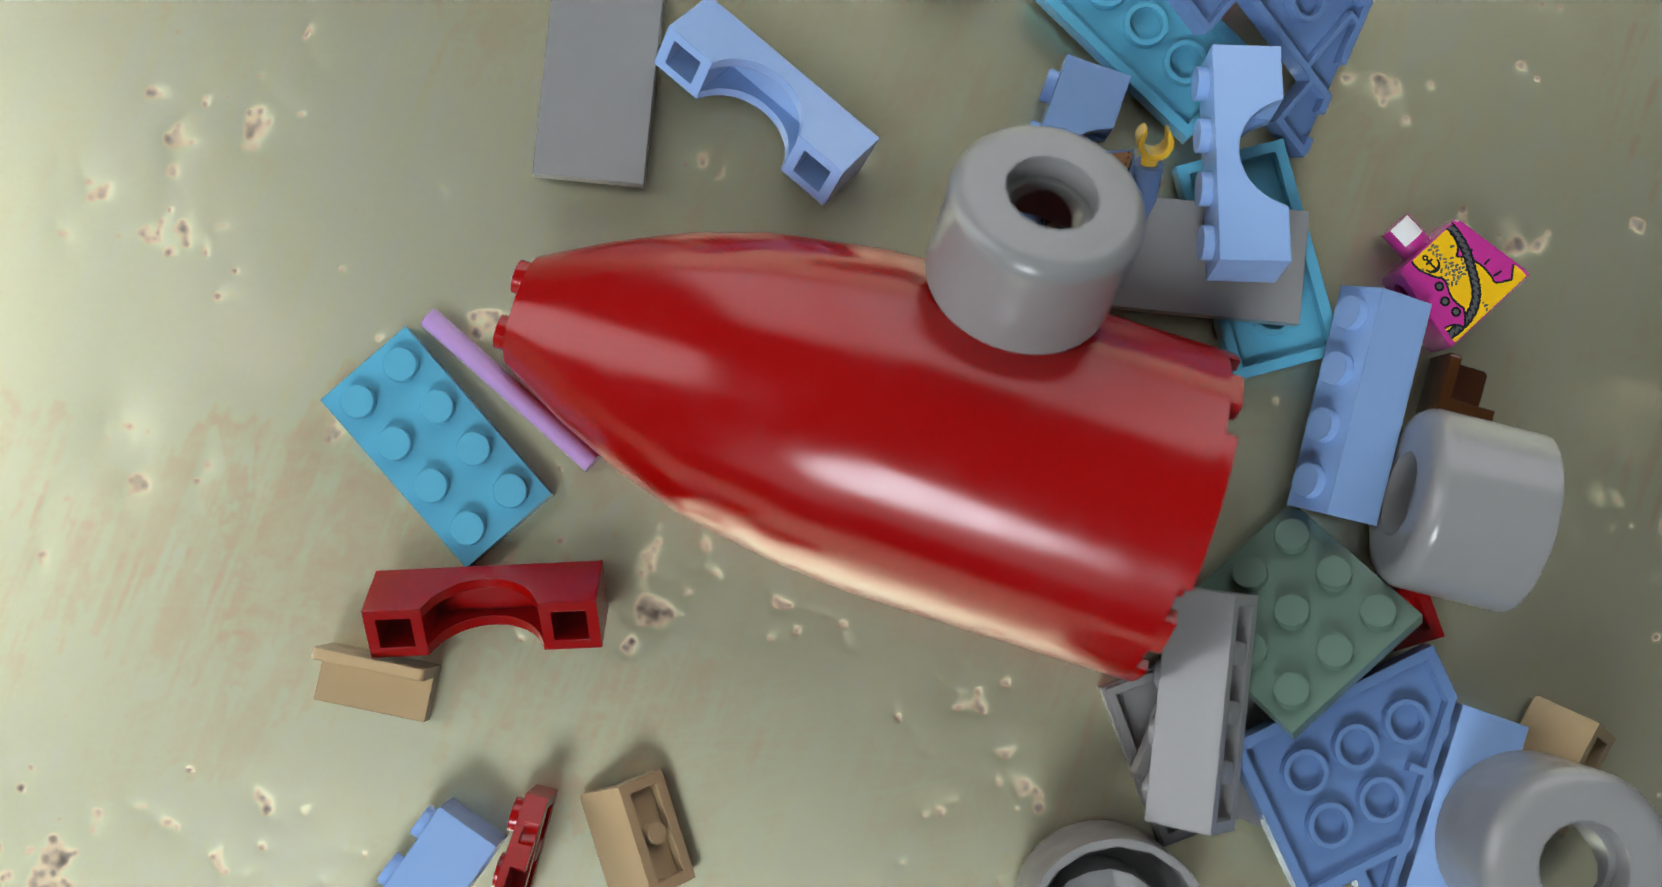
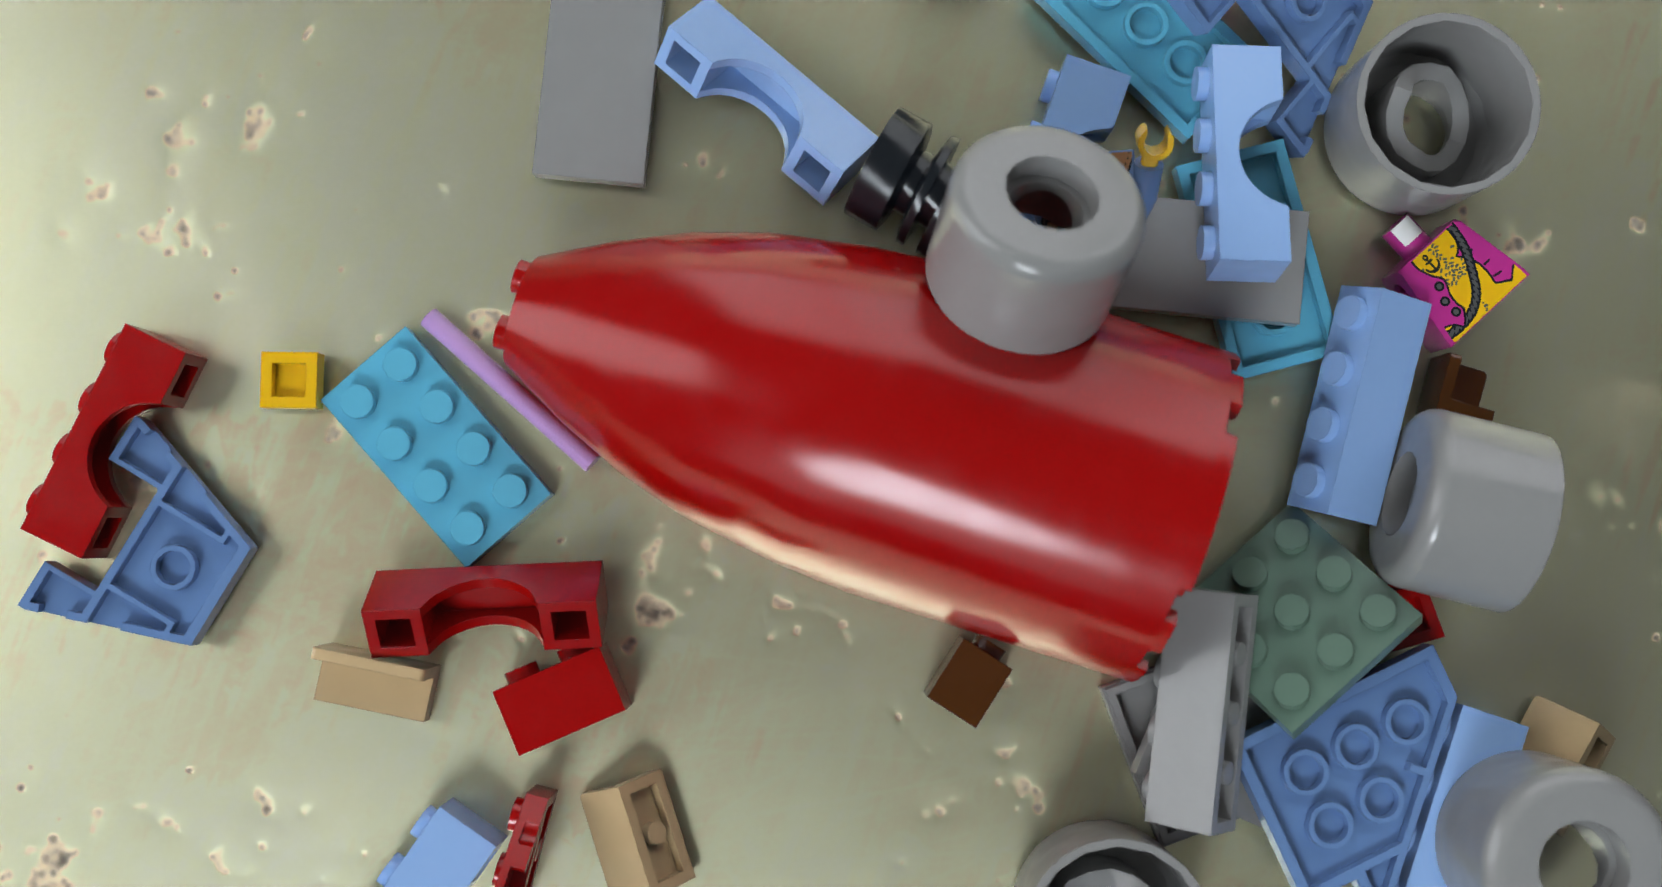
none -> medium blue wing [18,415,259,646]
none -> red arch [20,323,208,559]
none -> yellow plate [260,352,325,410]
none -> red piece [493,642,632,756]
none -> black wheel [844,107,961,258]
none -> reddish brown brick [924,634,1013,728]
none -> light grey piece [1323,13,1541,216]

